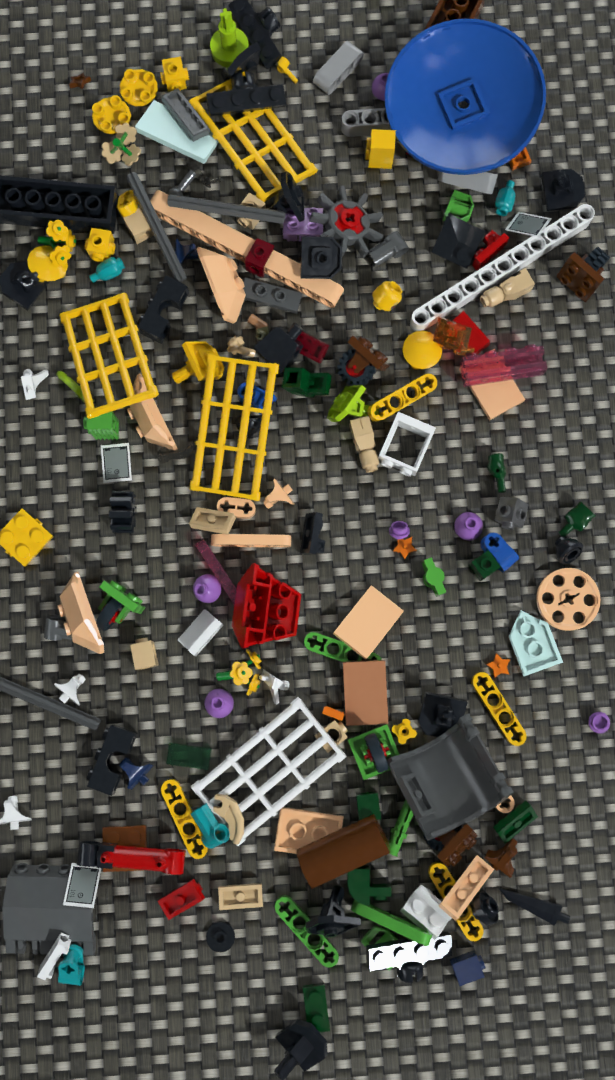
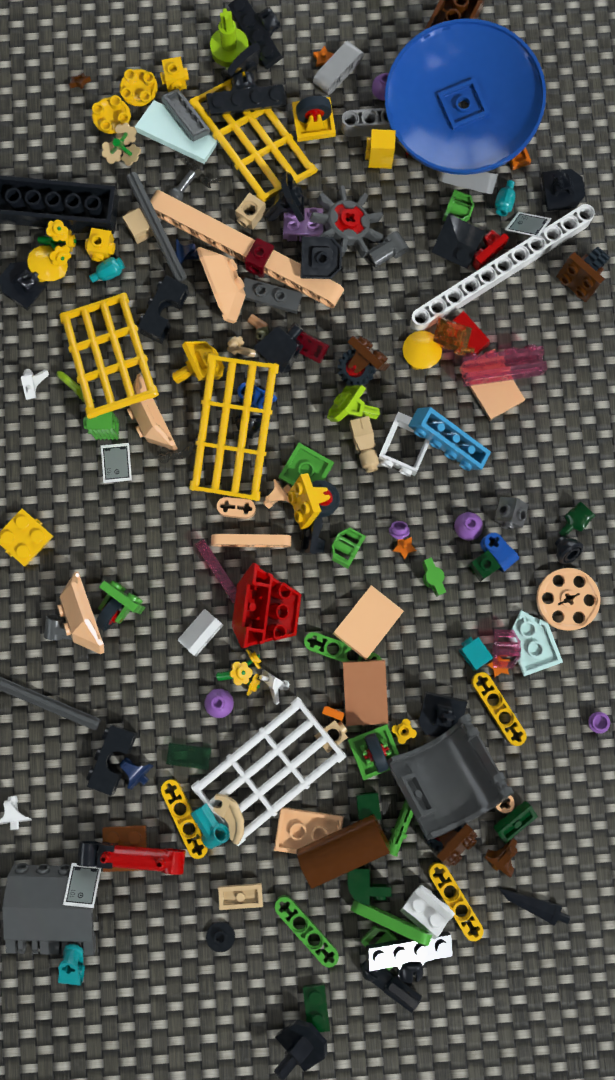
white piece [37,933,71,980] -> none
white piece [54,674,86,706] -> none
black gear [109,491,137,533] -> none
yellow beam [117,190,138,217] -> none
tan brick [130,638,159,670] -> none
red hinge [157,879,205,920] -> none
dark grey axle [167,194,286,224] -> none
tan plate [189,507,236,535] -> none
medium lavender brick [193,574,221,603] -> none
yellow hand [277,57,298,84] -> none
dark green brick [282,368,332,398] -> none
black piece [305,886,361,937] -> none
yellow beam [368,374,437,421] -> none
yellow head [372,281,402,311] -> none
light nougat plate [439,855,494,921] -> none
dark blue brick [449,950,486,986] -> none
black plate [472,892,499,926] -> none
tan piece [480,268,535,307] -> none
dark green piece [487,453,506,493] -> none
none -> bright green plate [278,443,334,486]
none -> yellow plate [288,473,340,530]
none -> plate [292,96,336,142]
none -> orange piece [313,46,334,67]
none -> bright green piece [330,528,366,569]
none -> black piece [361,960,422,1013]
none -> dark azure brick [408,407,491,471]
none -> teal brick [459,637,493,671]
none -> clear pink piece [493,629,521,669]

